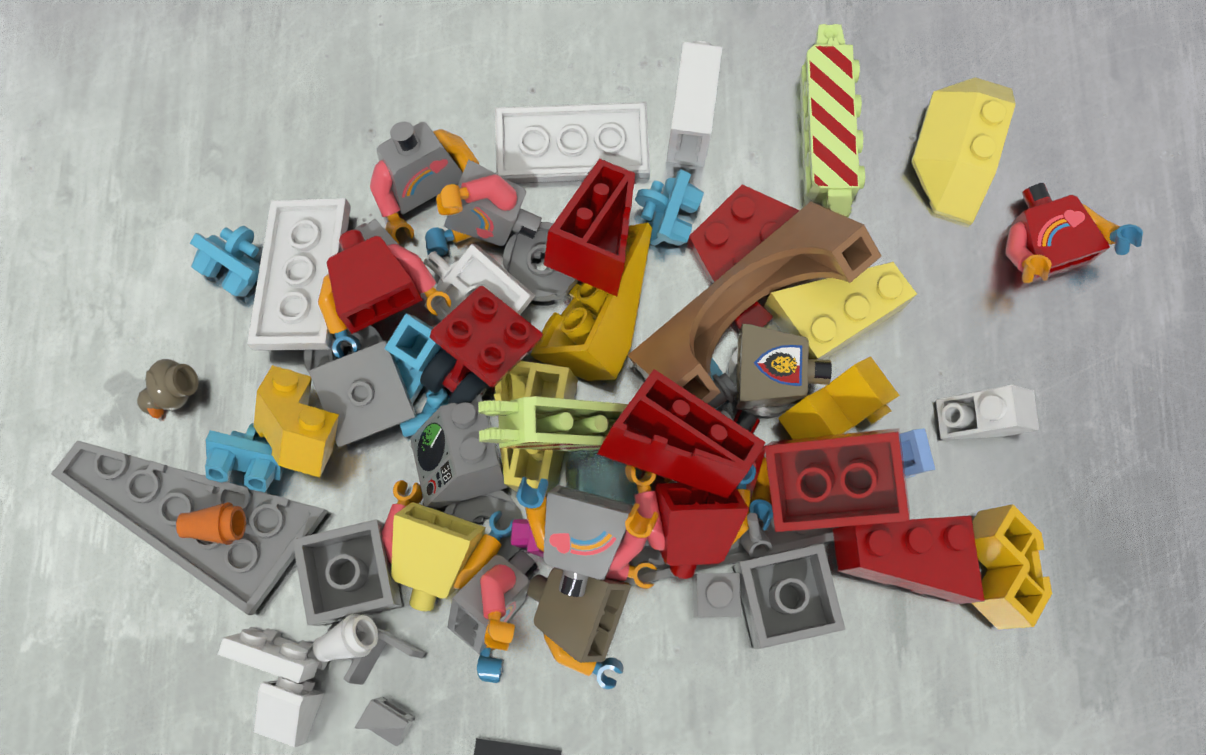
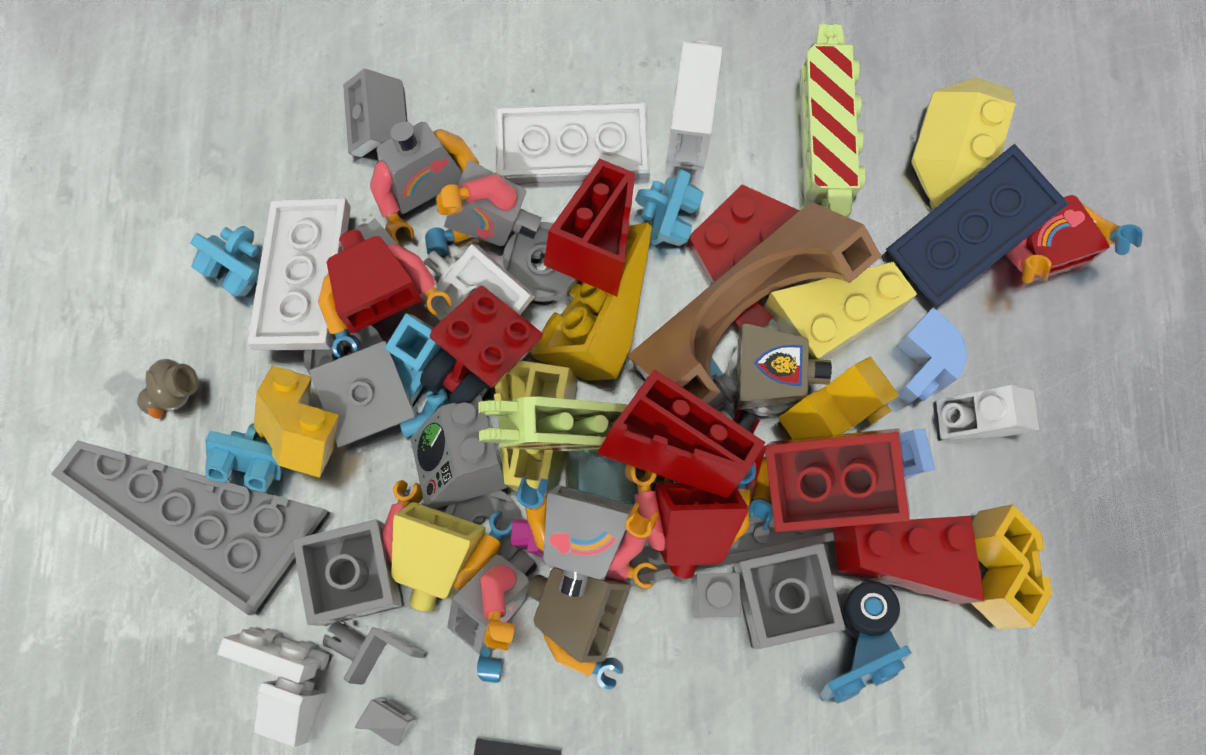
orange cone [176,502,246,545] -> none
white cone [313,614,378,662] -> none
light grey hand [741,513,773,558] -> none
none -> light grey panel [343,68,406,157]
none -> plate [820,581,912,704]
none -> dark blue tile [886,143,1069,309]
none -> light blue brick [897,308,967,406]

